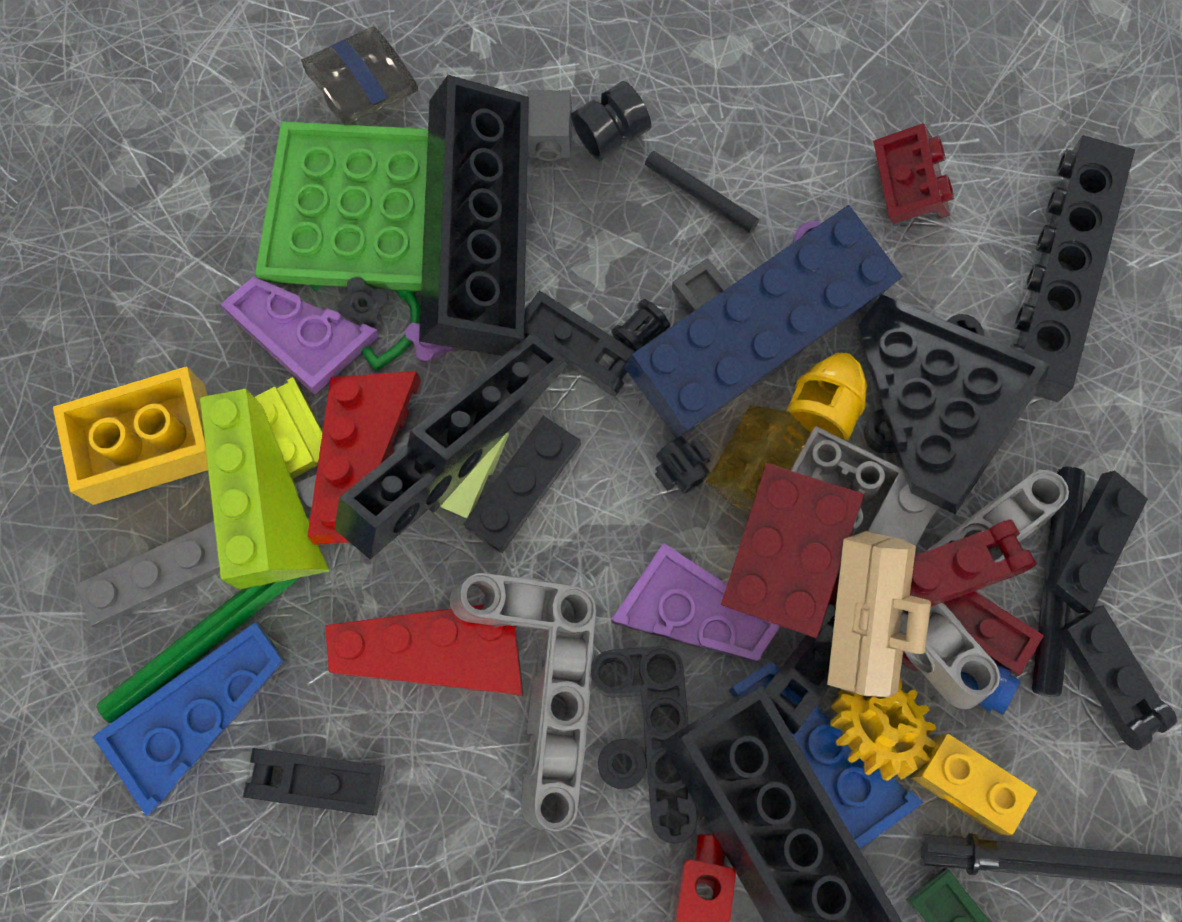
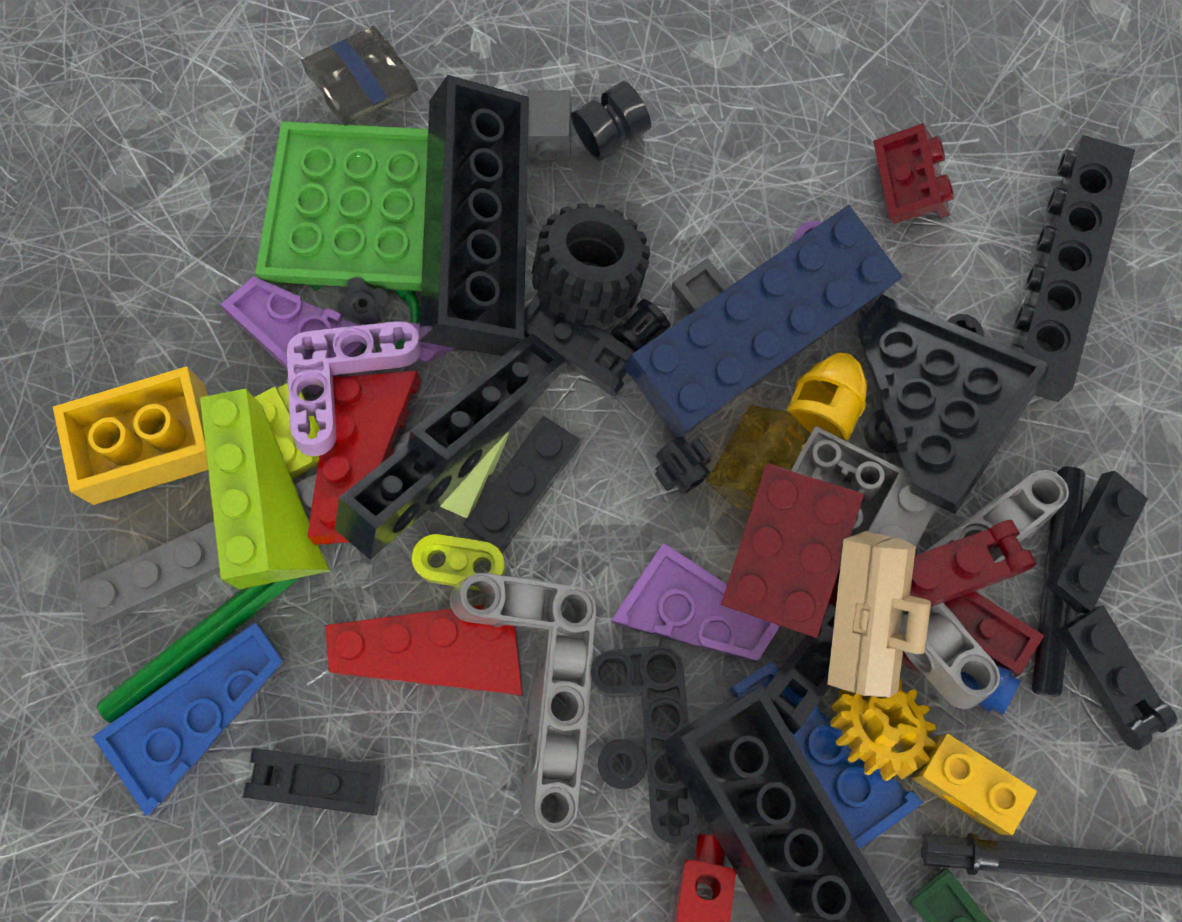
black bar [645,151,760,233] -> none
none -> lavender beam [287,321,421,456]
none -> neon yellow plate [412,534,506,591]
none -> black tyre [532,203,650,325]

